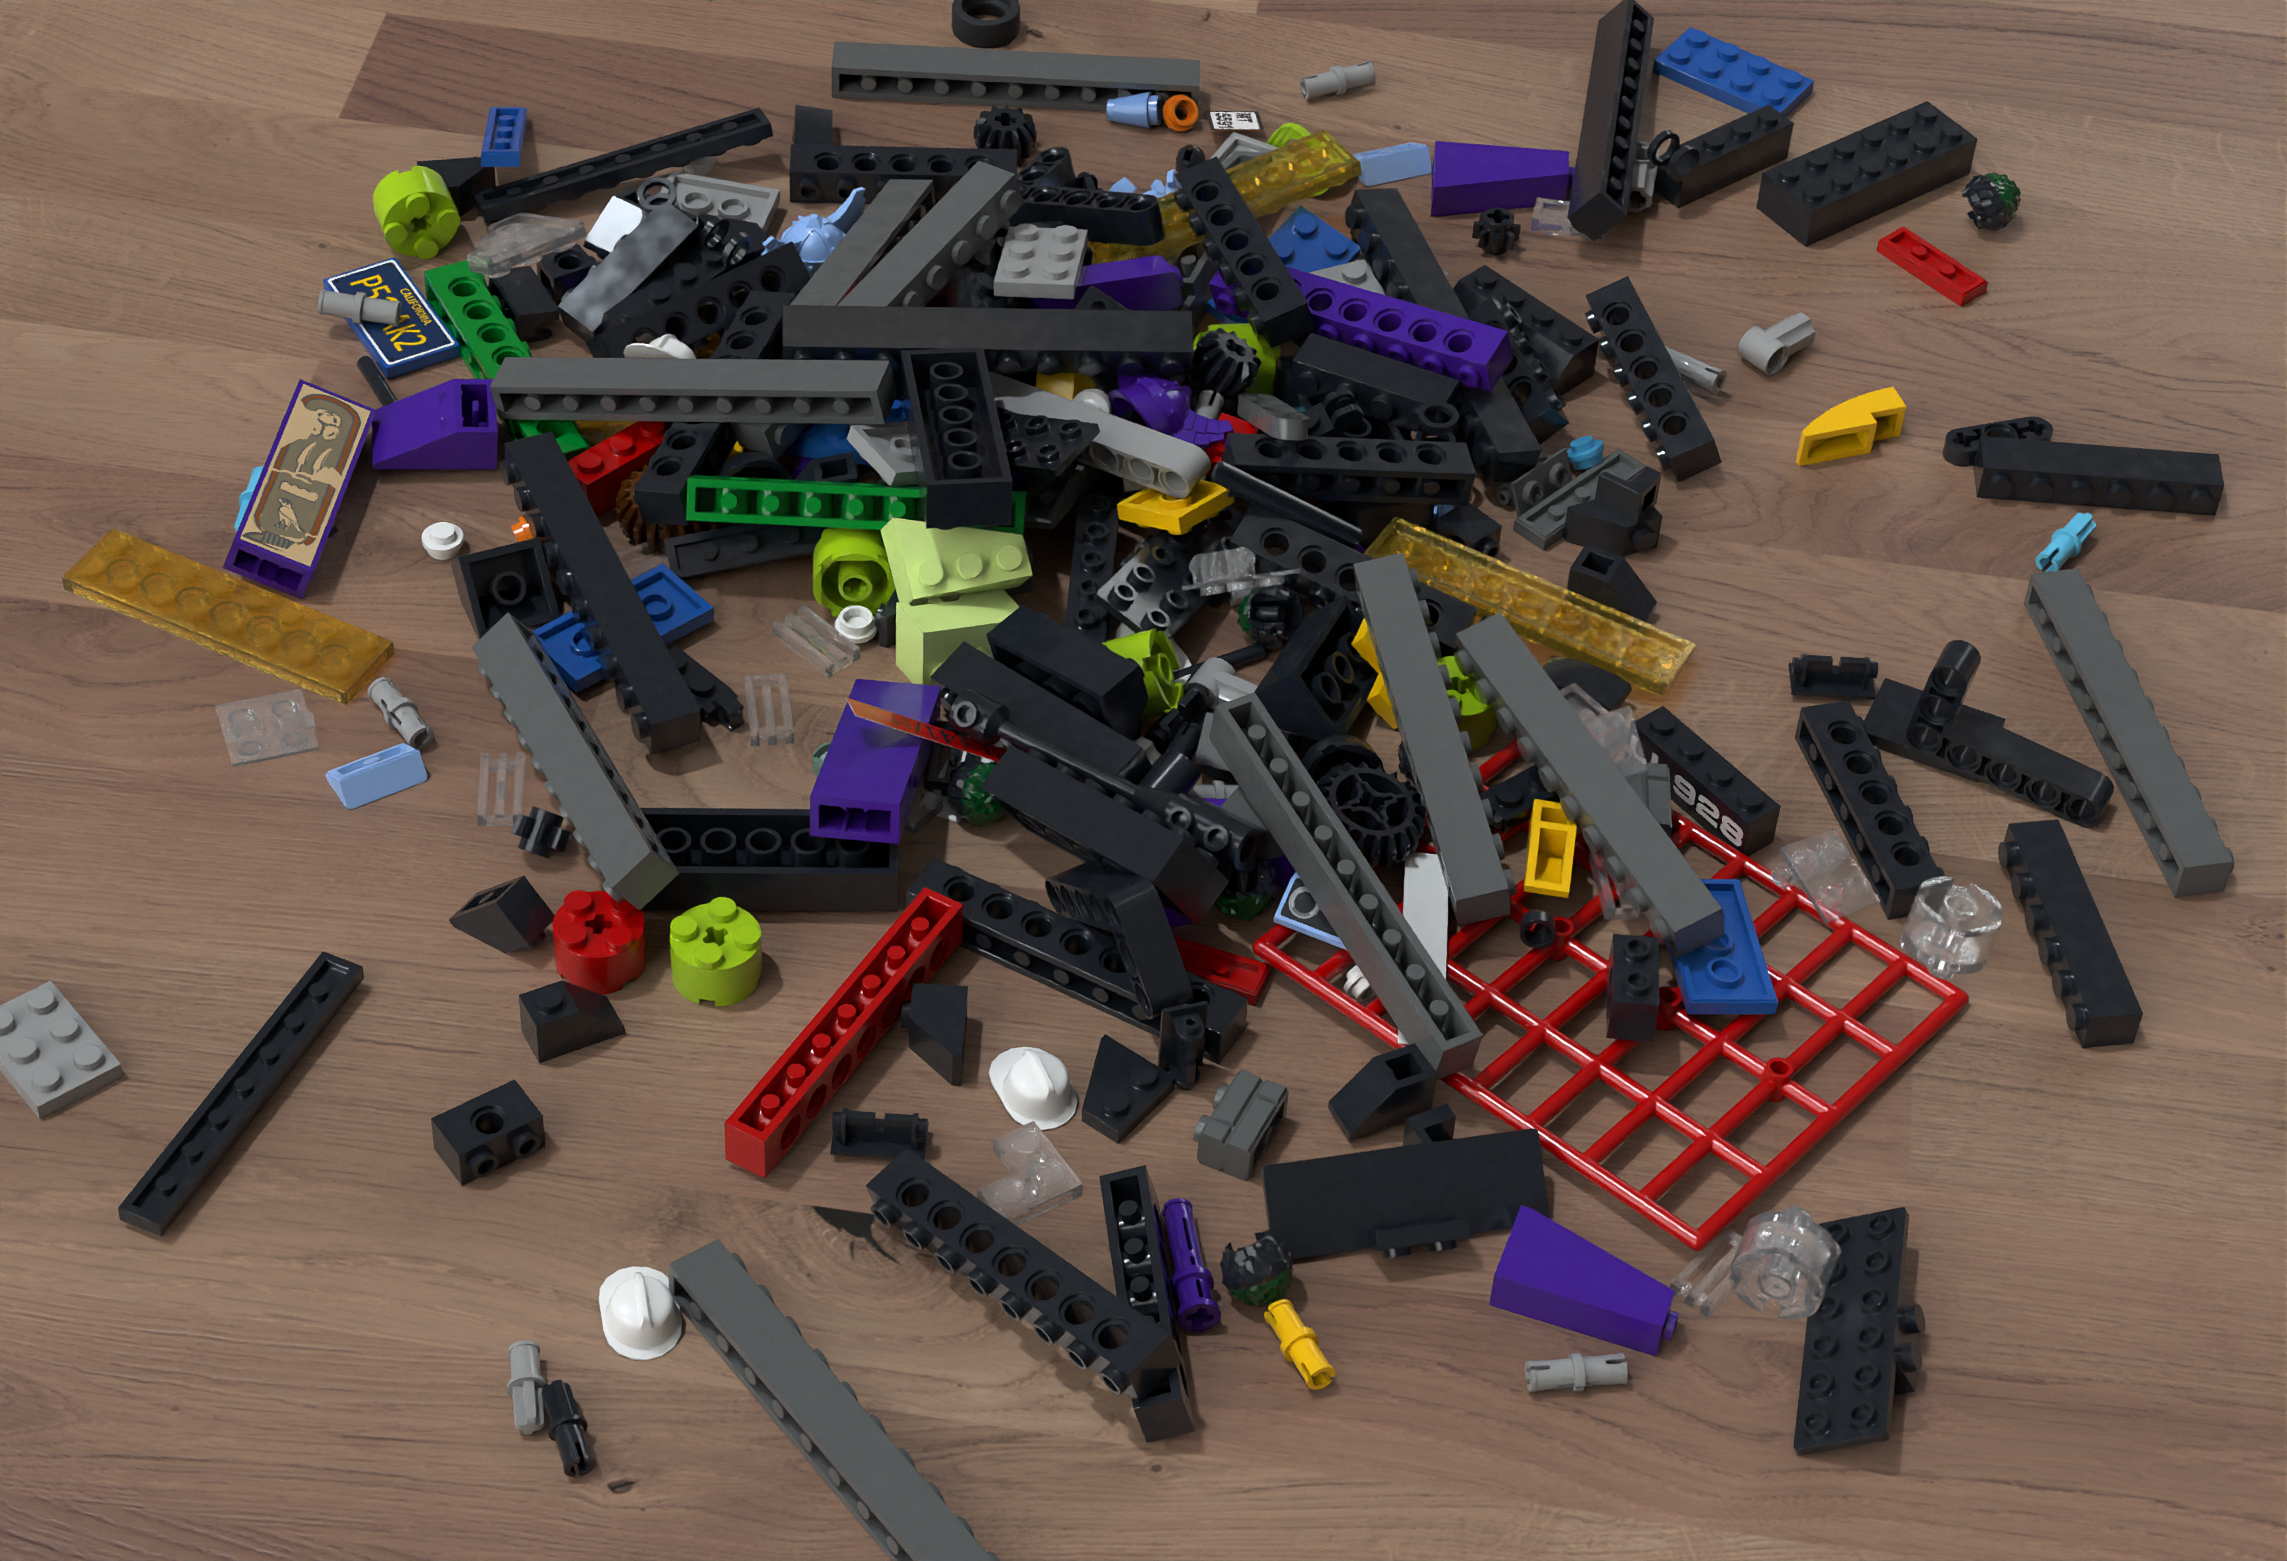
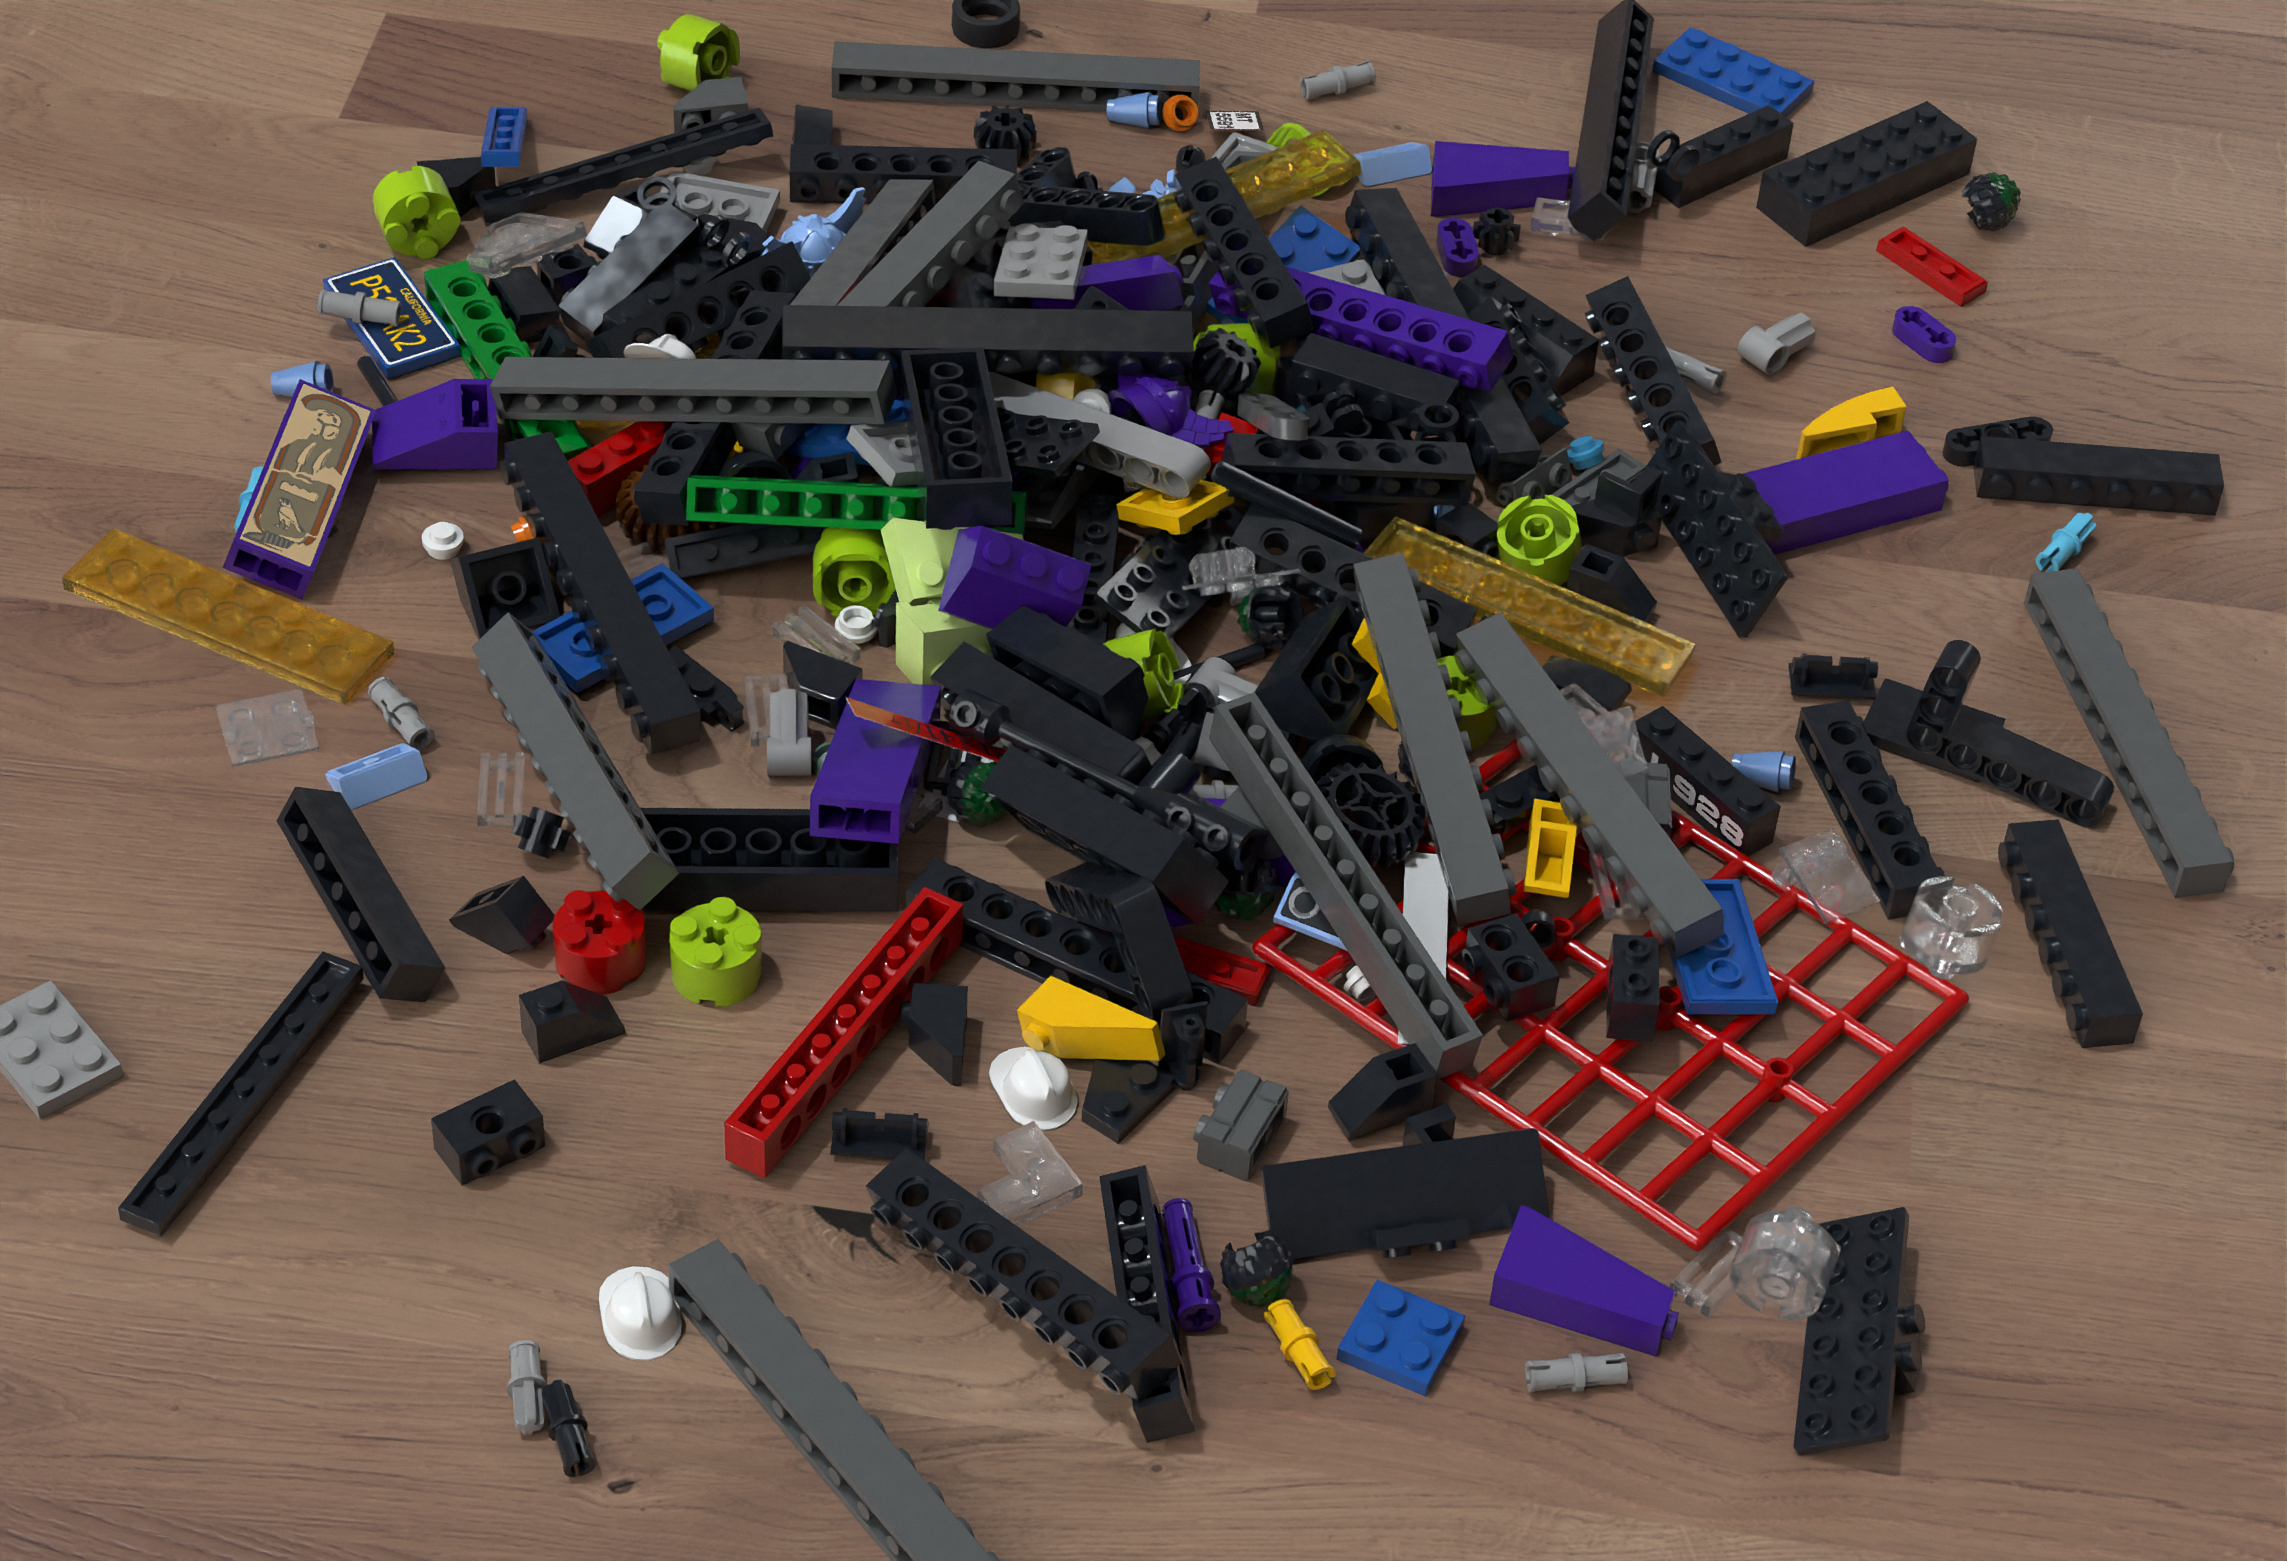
none -> medium blue cone [271,361,334,397]
none -> black brick [276,787,445,1002]
none -> black tile [533,324,586,358]
none -> lime brick [657,14,740,91]
none -> dark grey slope [673,77,748,133]
none -> light grey piece [767,689,811,776]
none -> black slope [783,641,863,730]
none -> dark purple slope [938,525,1092,629]
none -> yellow slope [1016,976,1165,1061]
none -> blue plate [1336,1280,1466,1397]
none -> dark purple beam [1436,218,1479,277]
none -> black brick [1462,913,1560,1022]
none -> lime brick [1497,494,1582,594]
none -> black bracket [1643,421,1788,638]
none -> medium blue cone [1731,751,1796,793]
none -> dark purple brick [1743,431,1949,555]
none -> dark purple beam [1892,306,1957,363]

